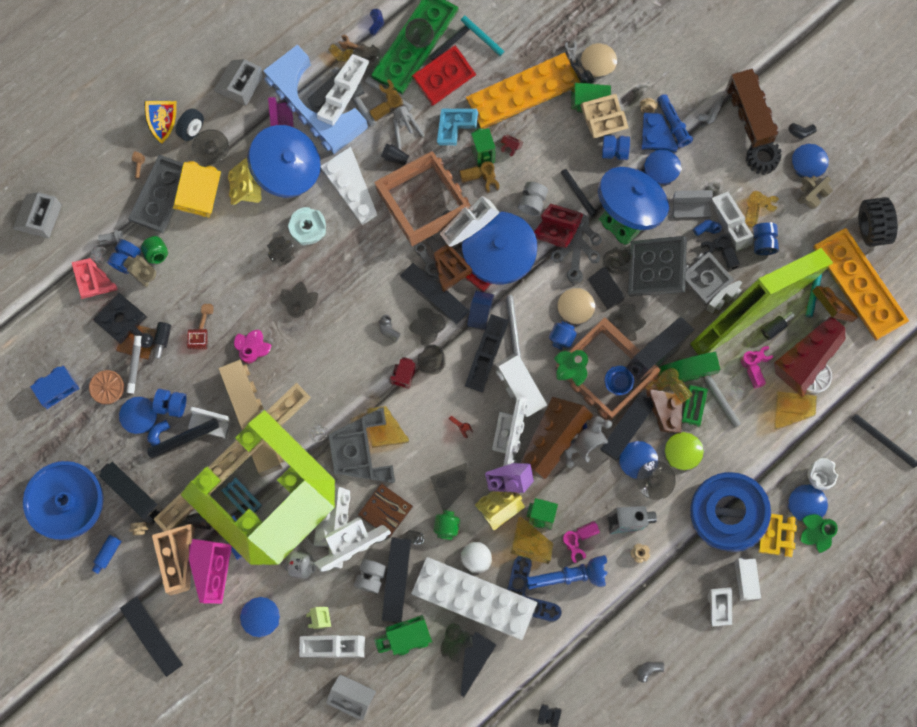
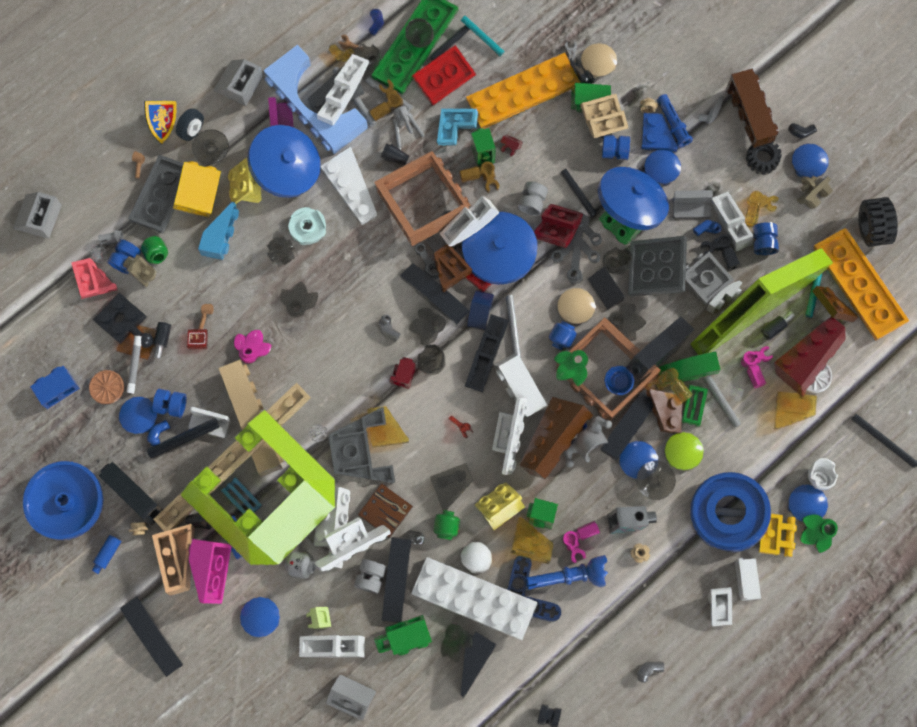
medium lavender slope [485,463,534,493] -> none
none -> dark azure slope [198,202,239,260]

